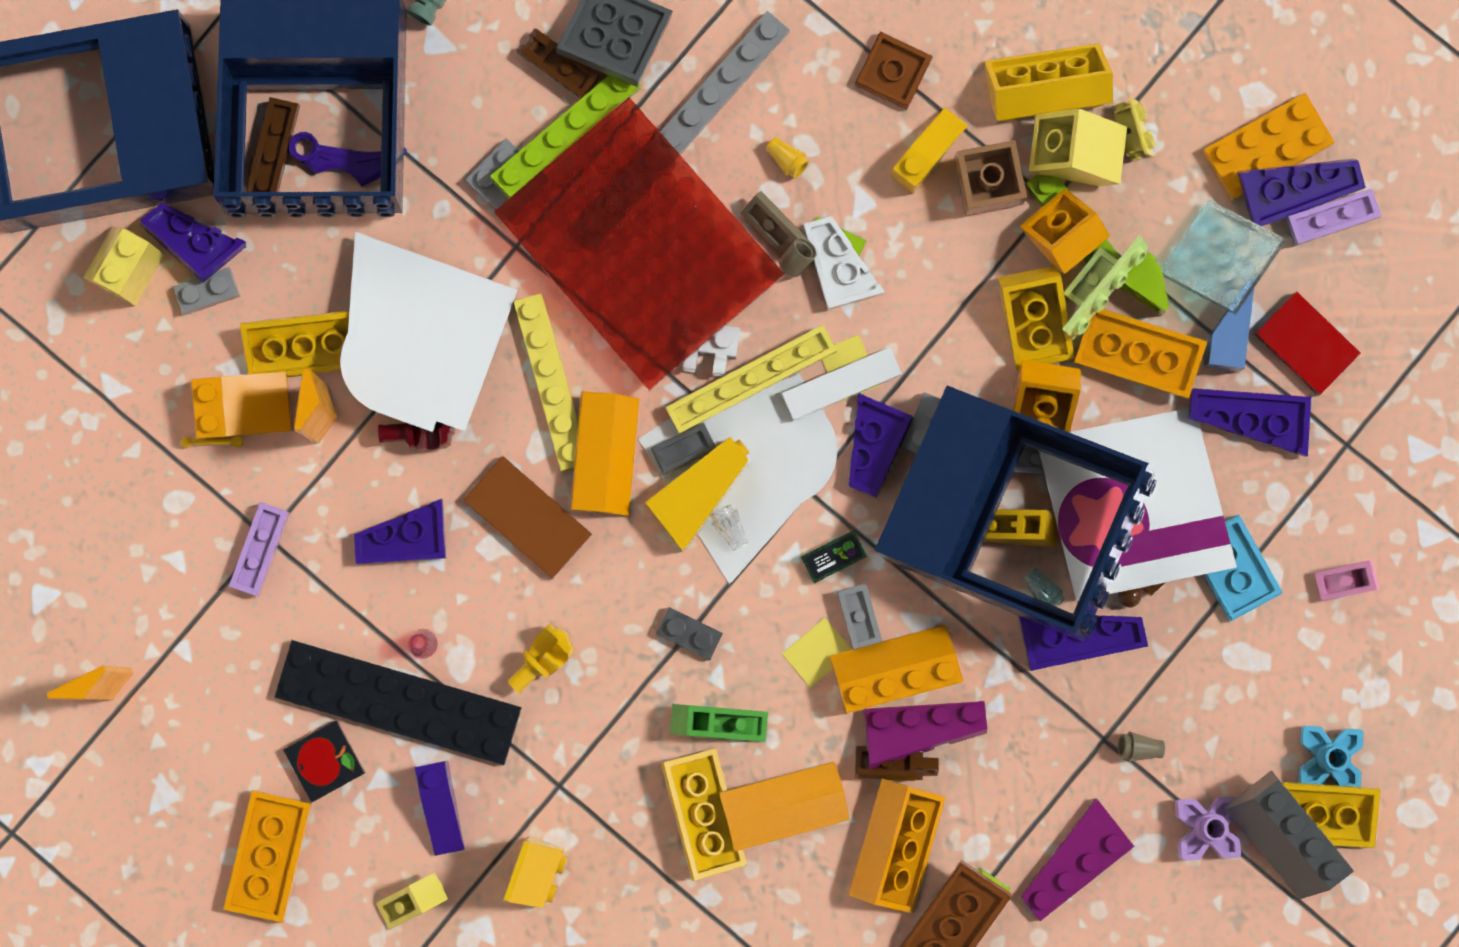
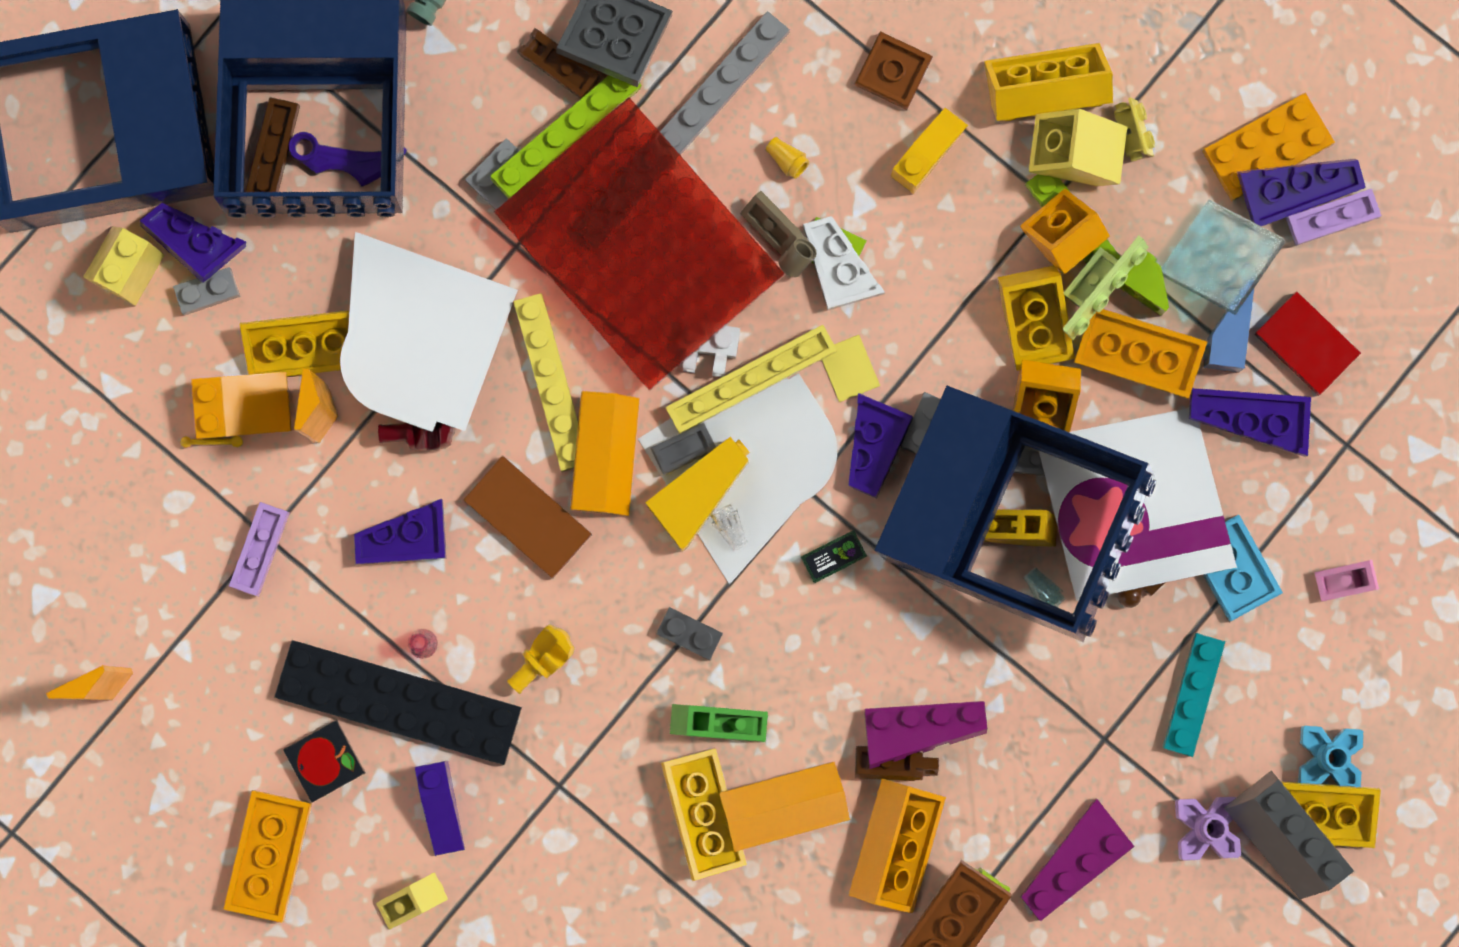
yellow slope [503,837,568,908] -> none
white tile [781,347,902,421] -> none
light yellow sticker [782,618,852,688] -> none
light orange slope [830,625,964,714] -> none
light grey plate [837,584,882,650] -> none
medium nougat brick [954,140,1027,216] -> none
dark purple wing [1018,615,1148,671] -> none
dark tan cone [1118,732,1165,762] -> none
none -> teal plate [1162,633,1226,757]

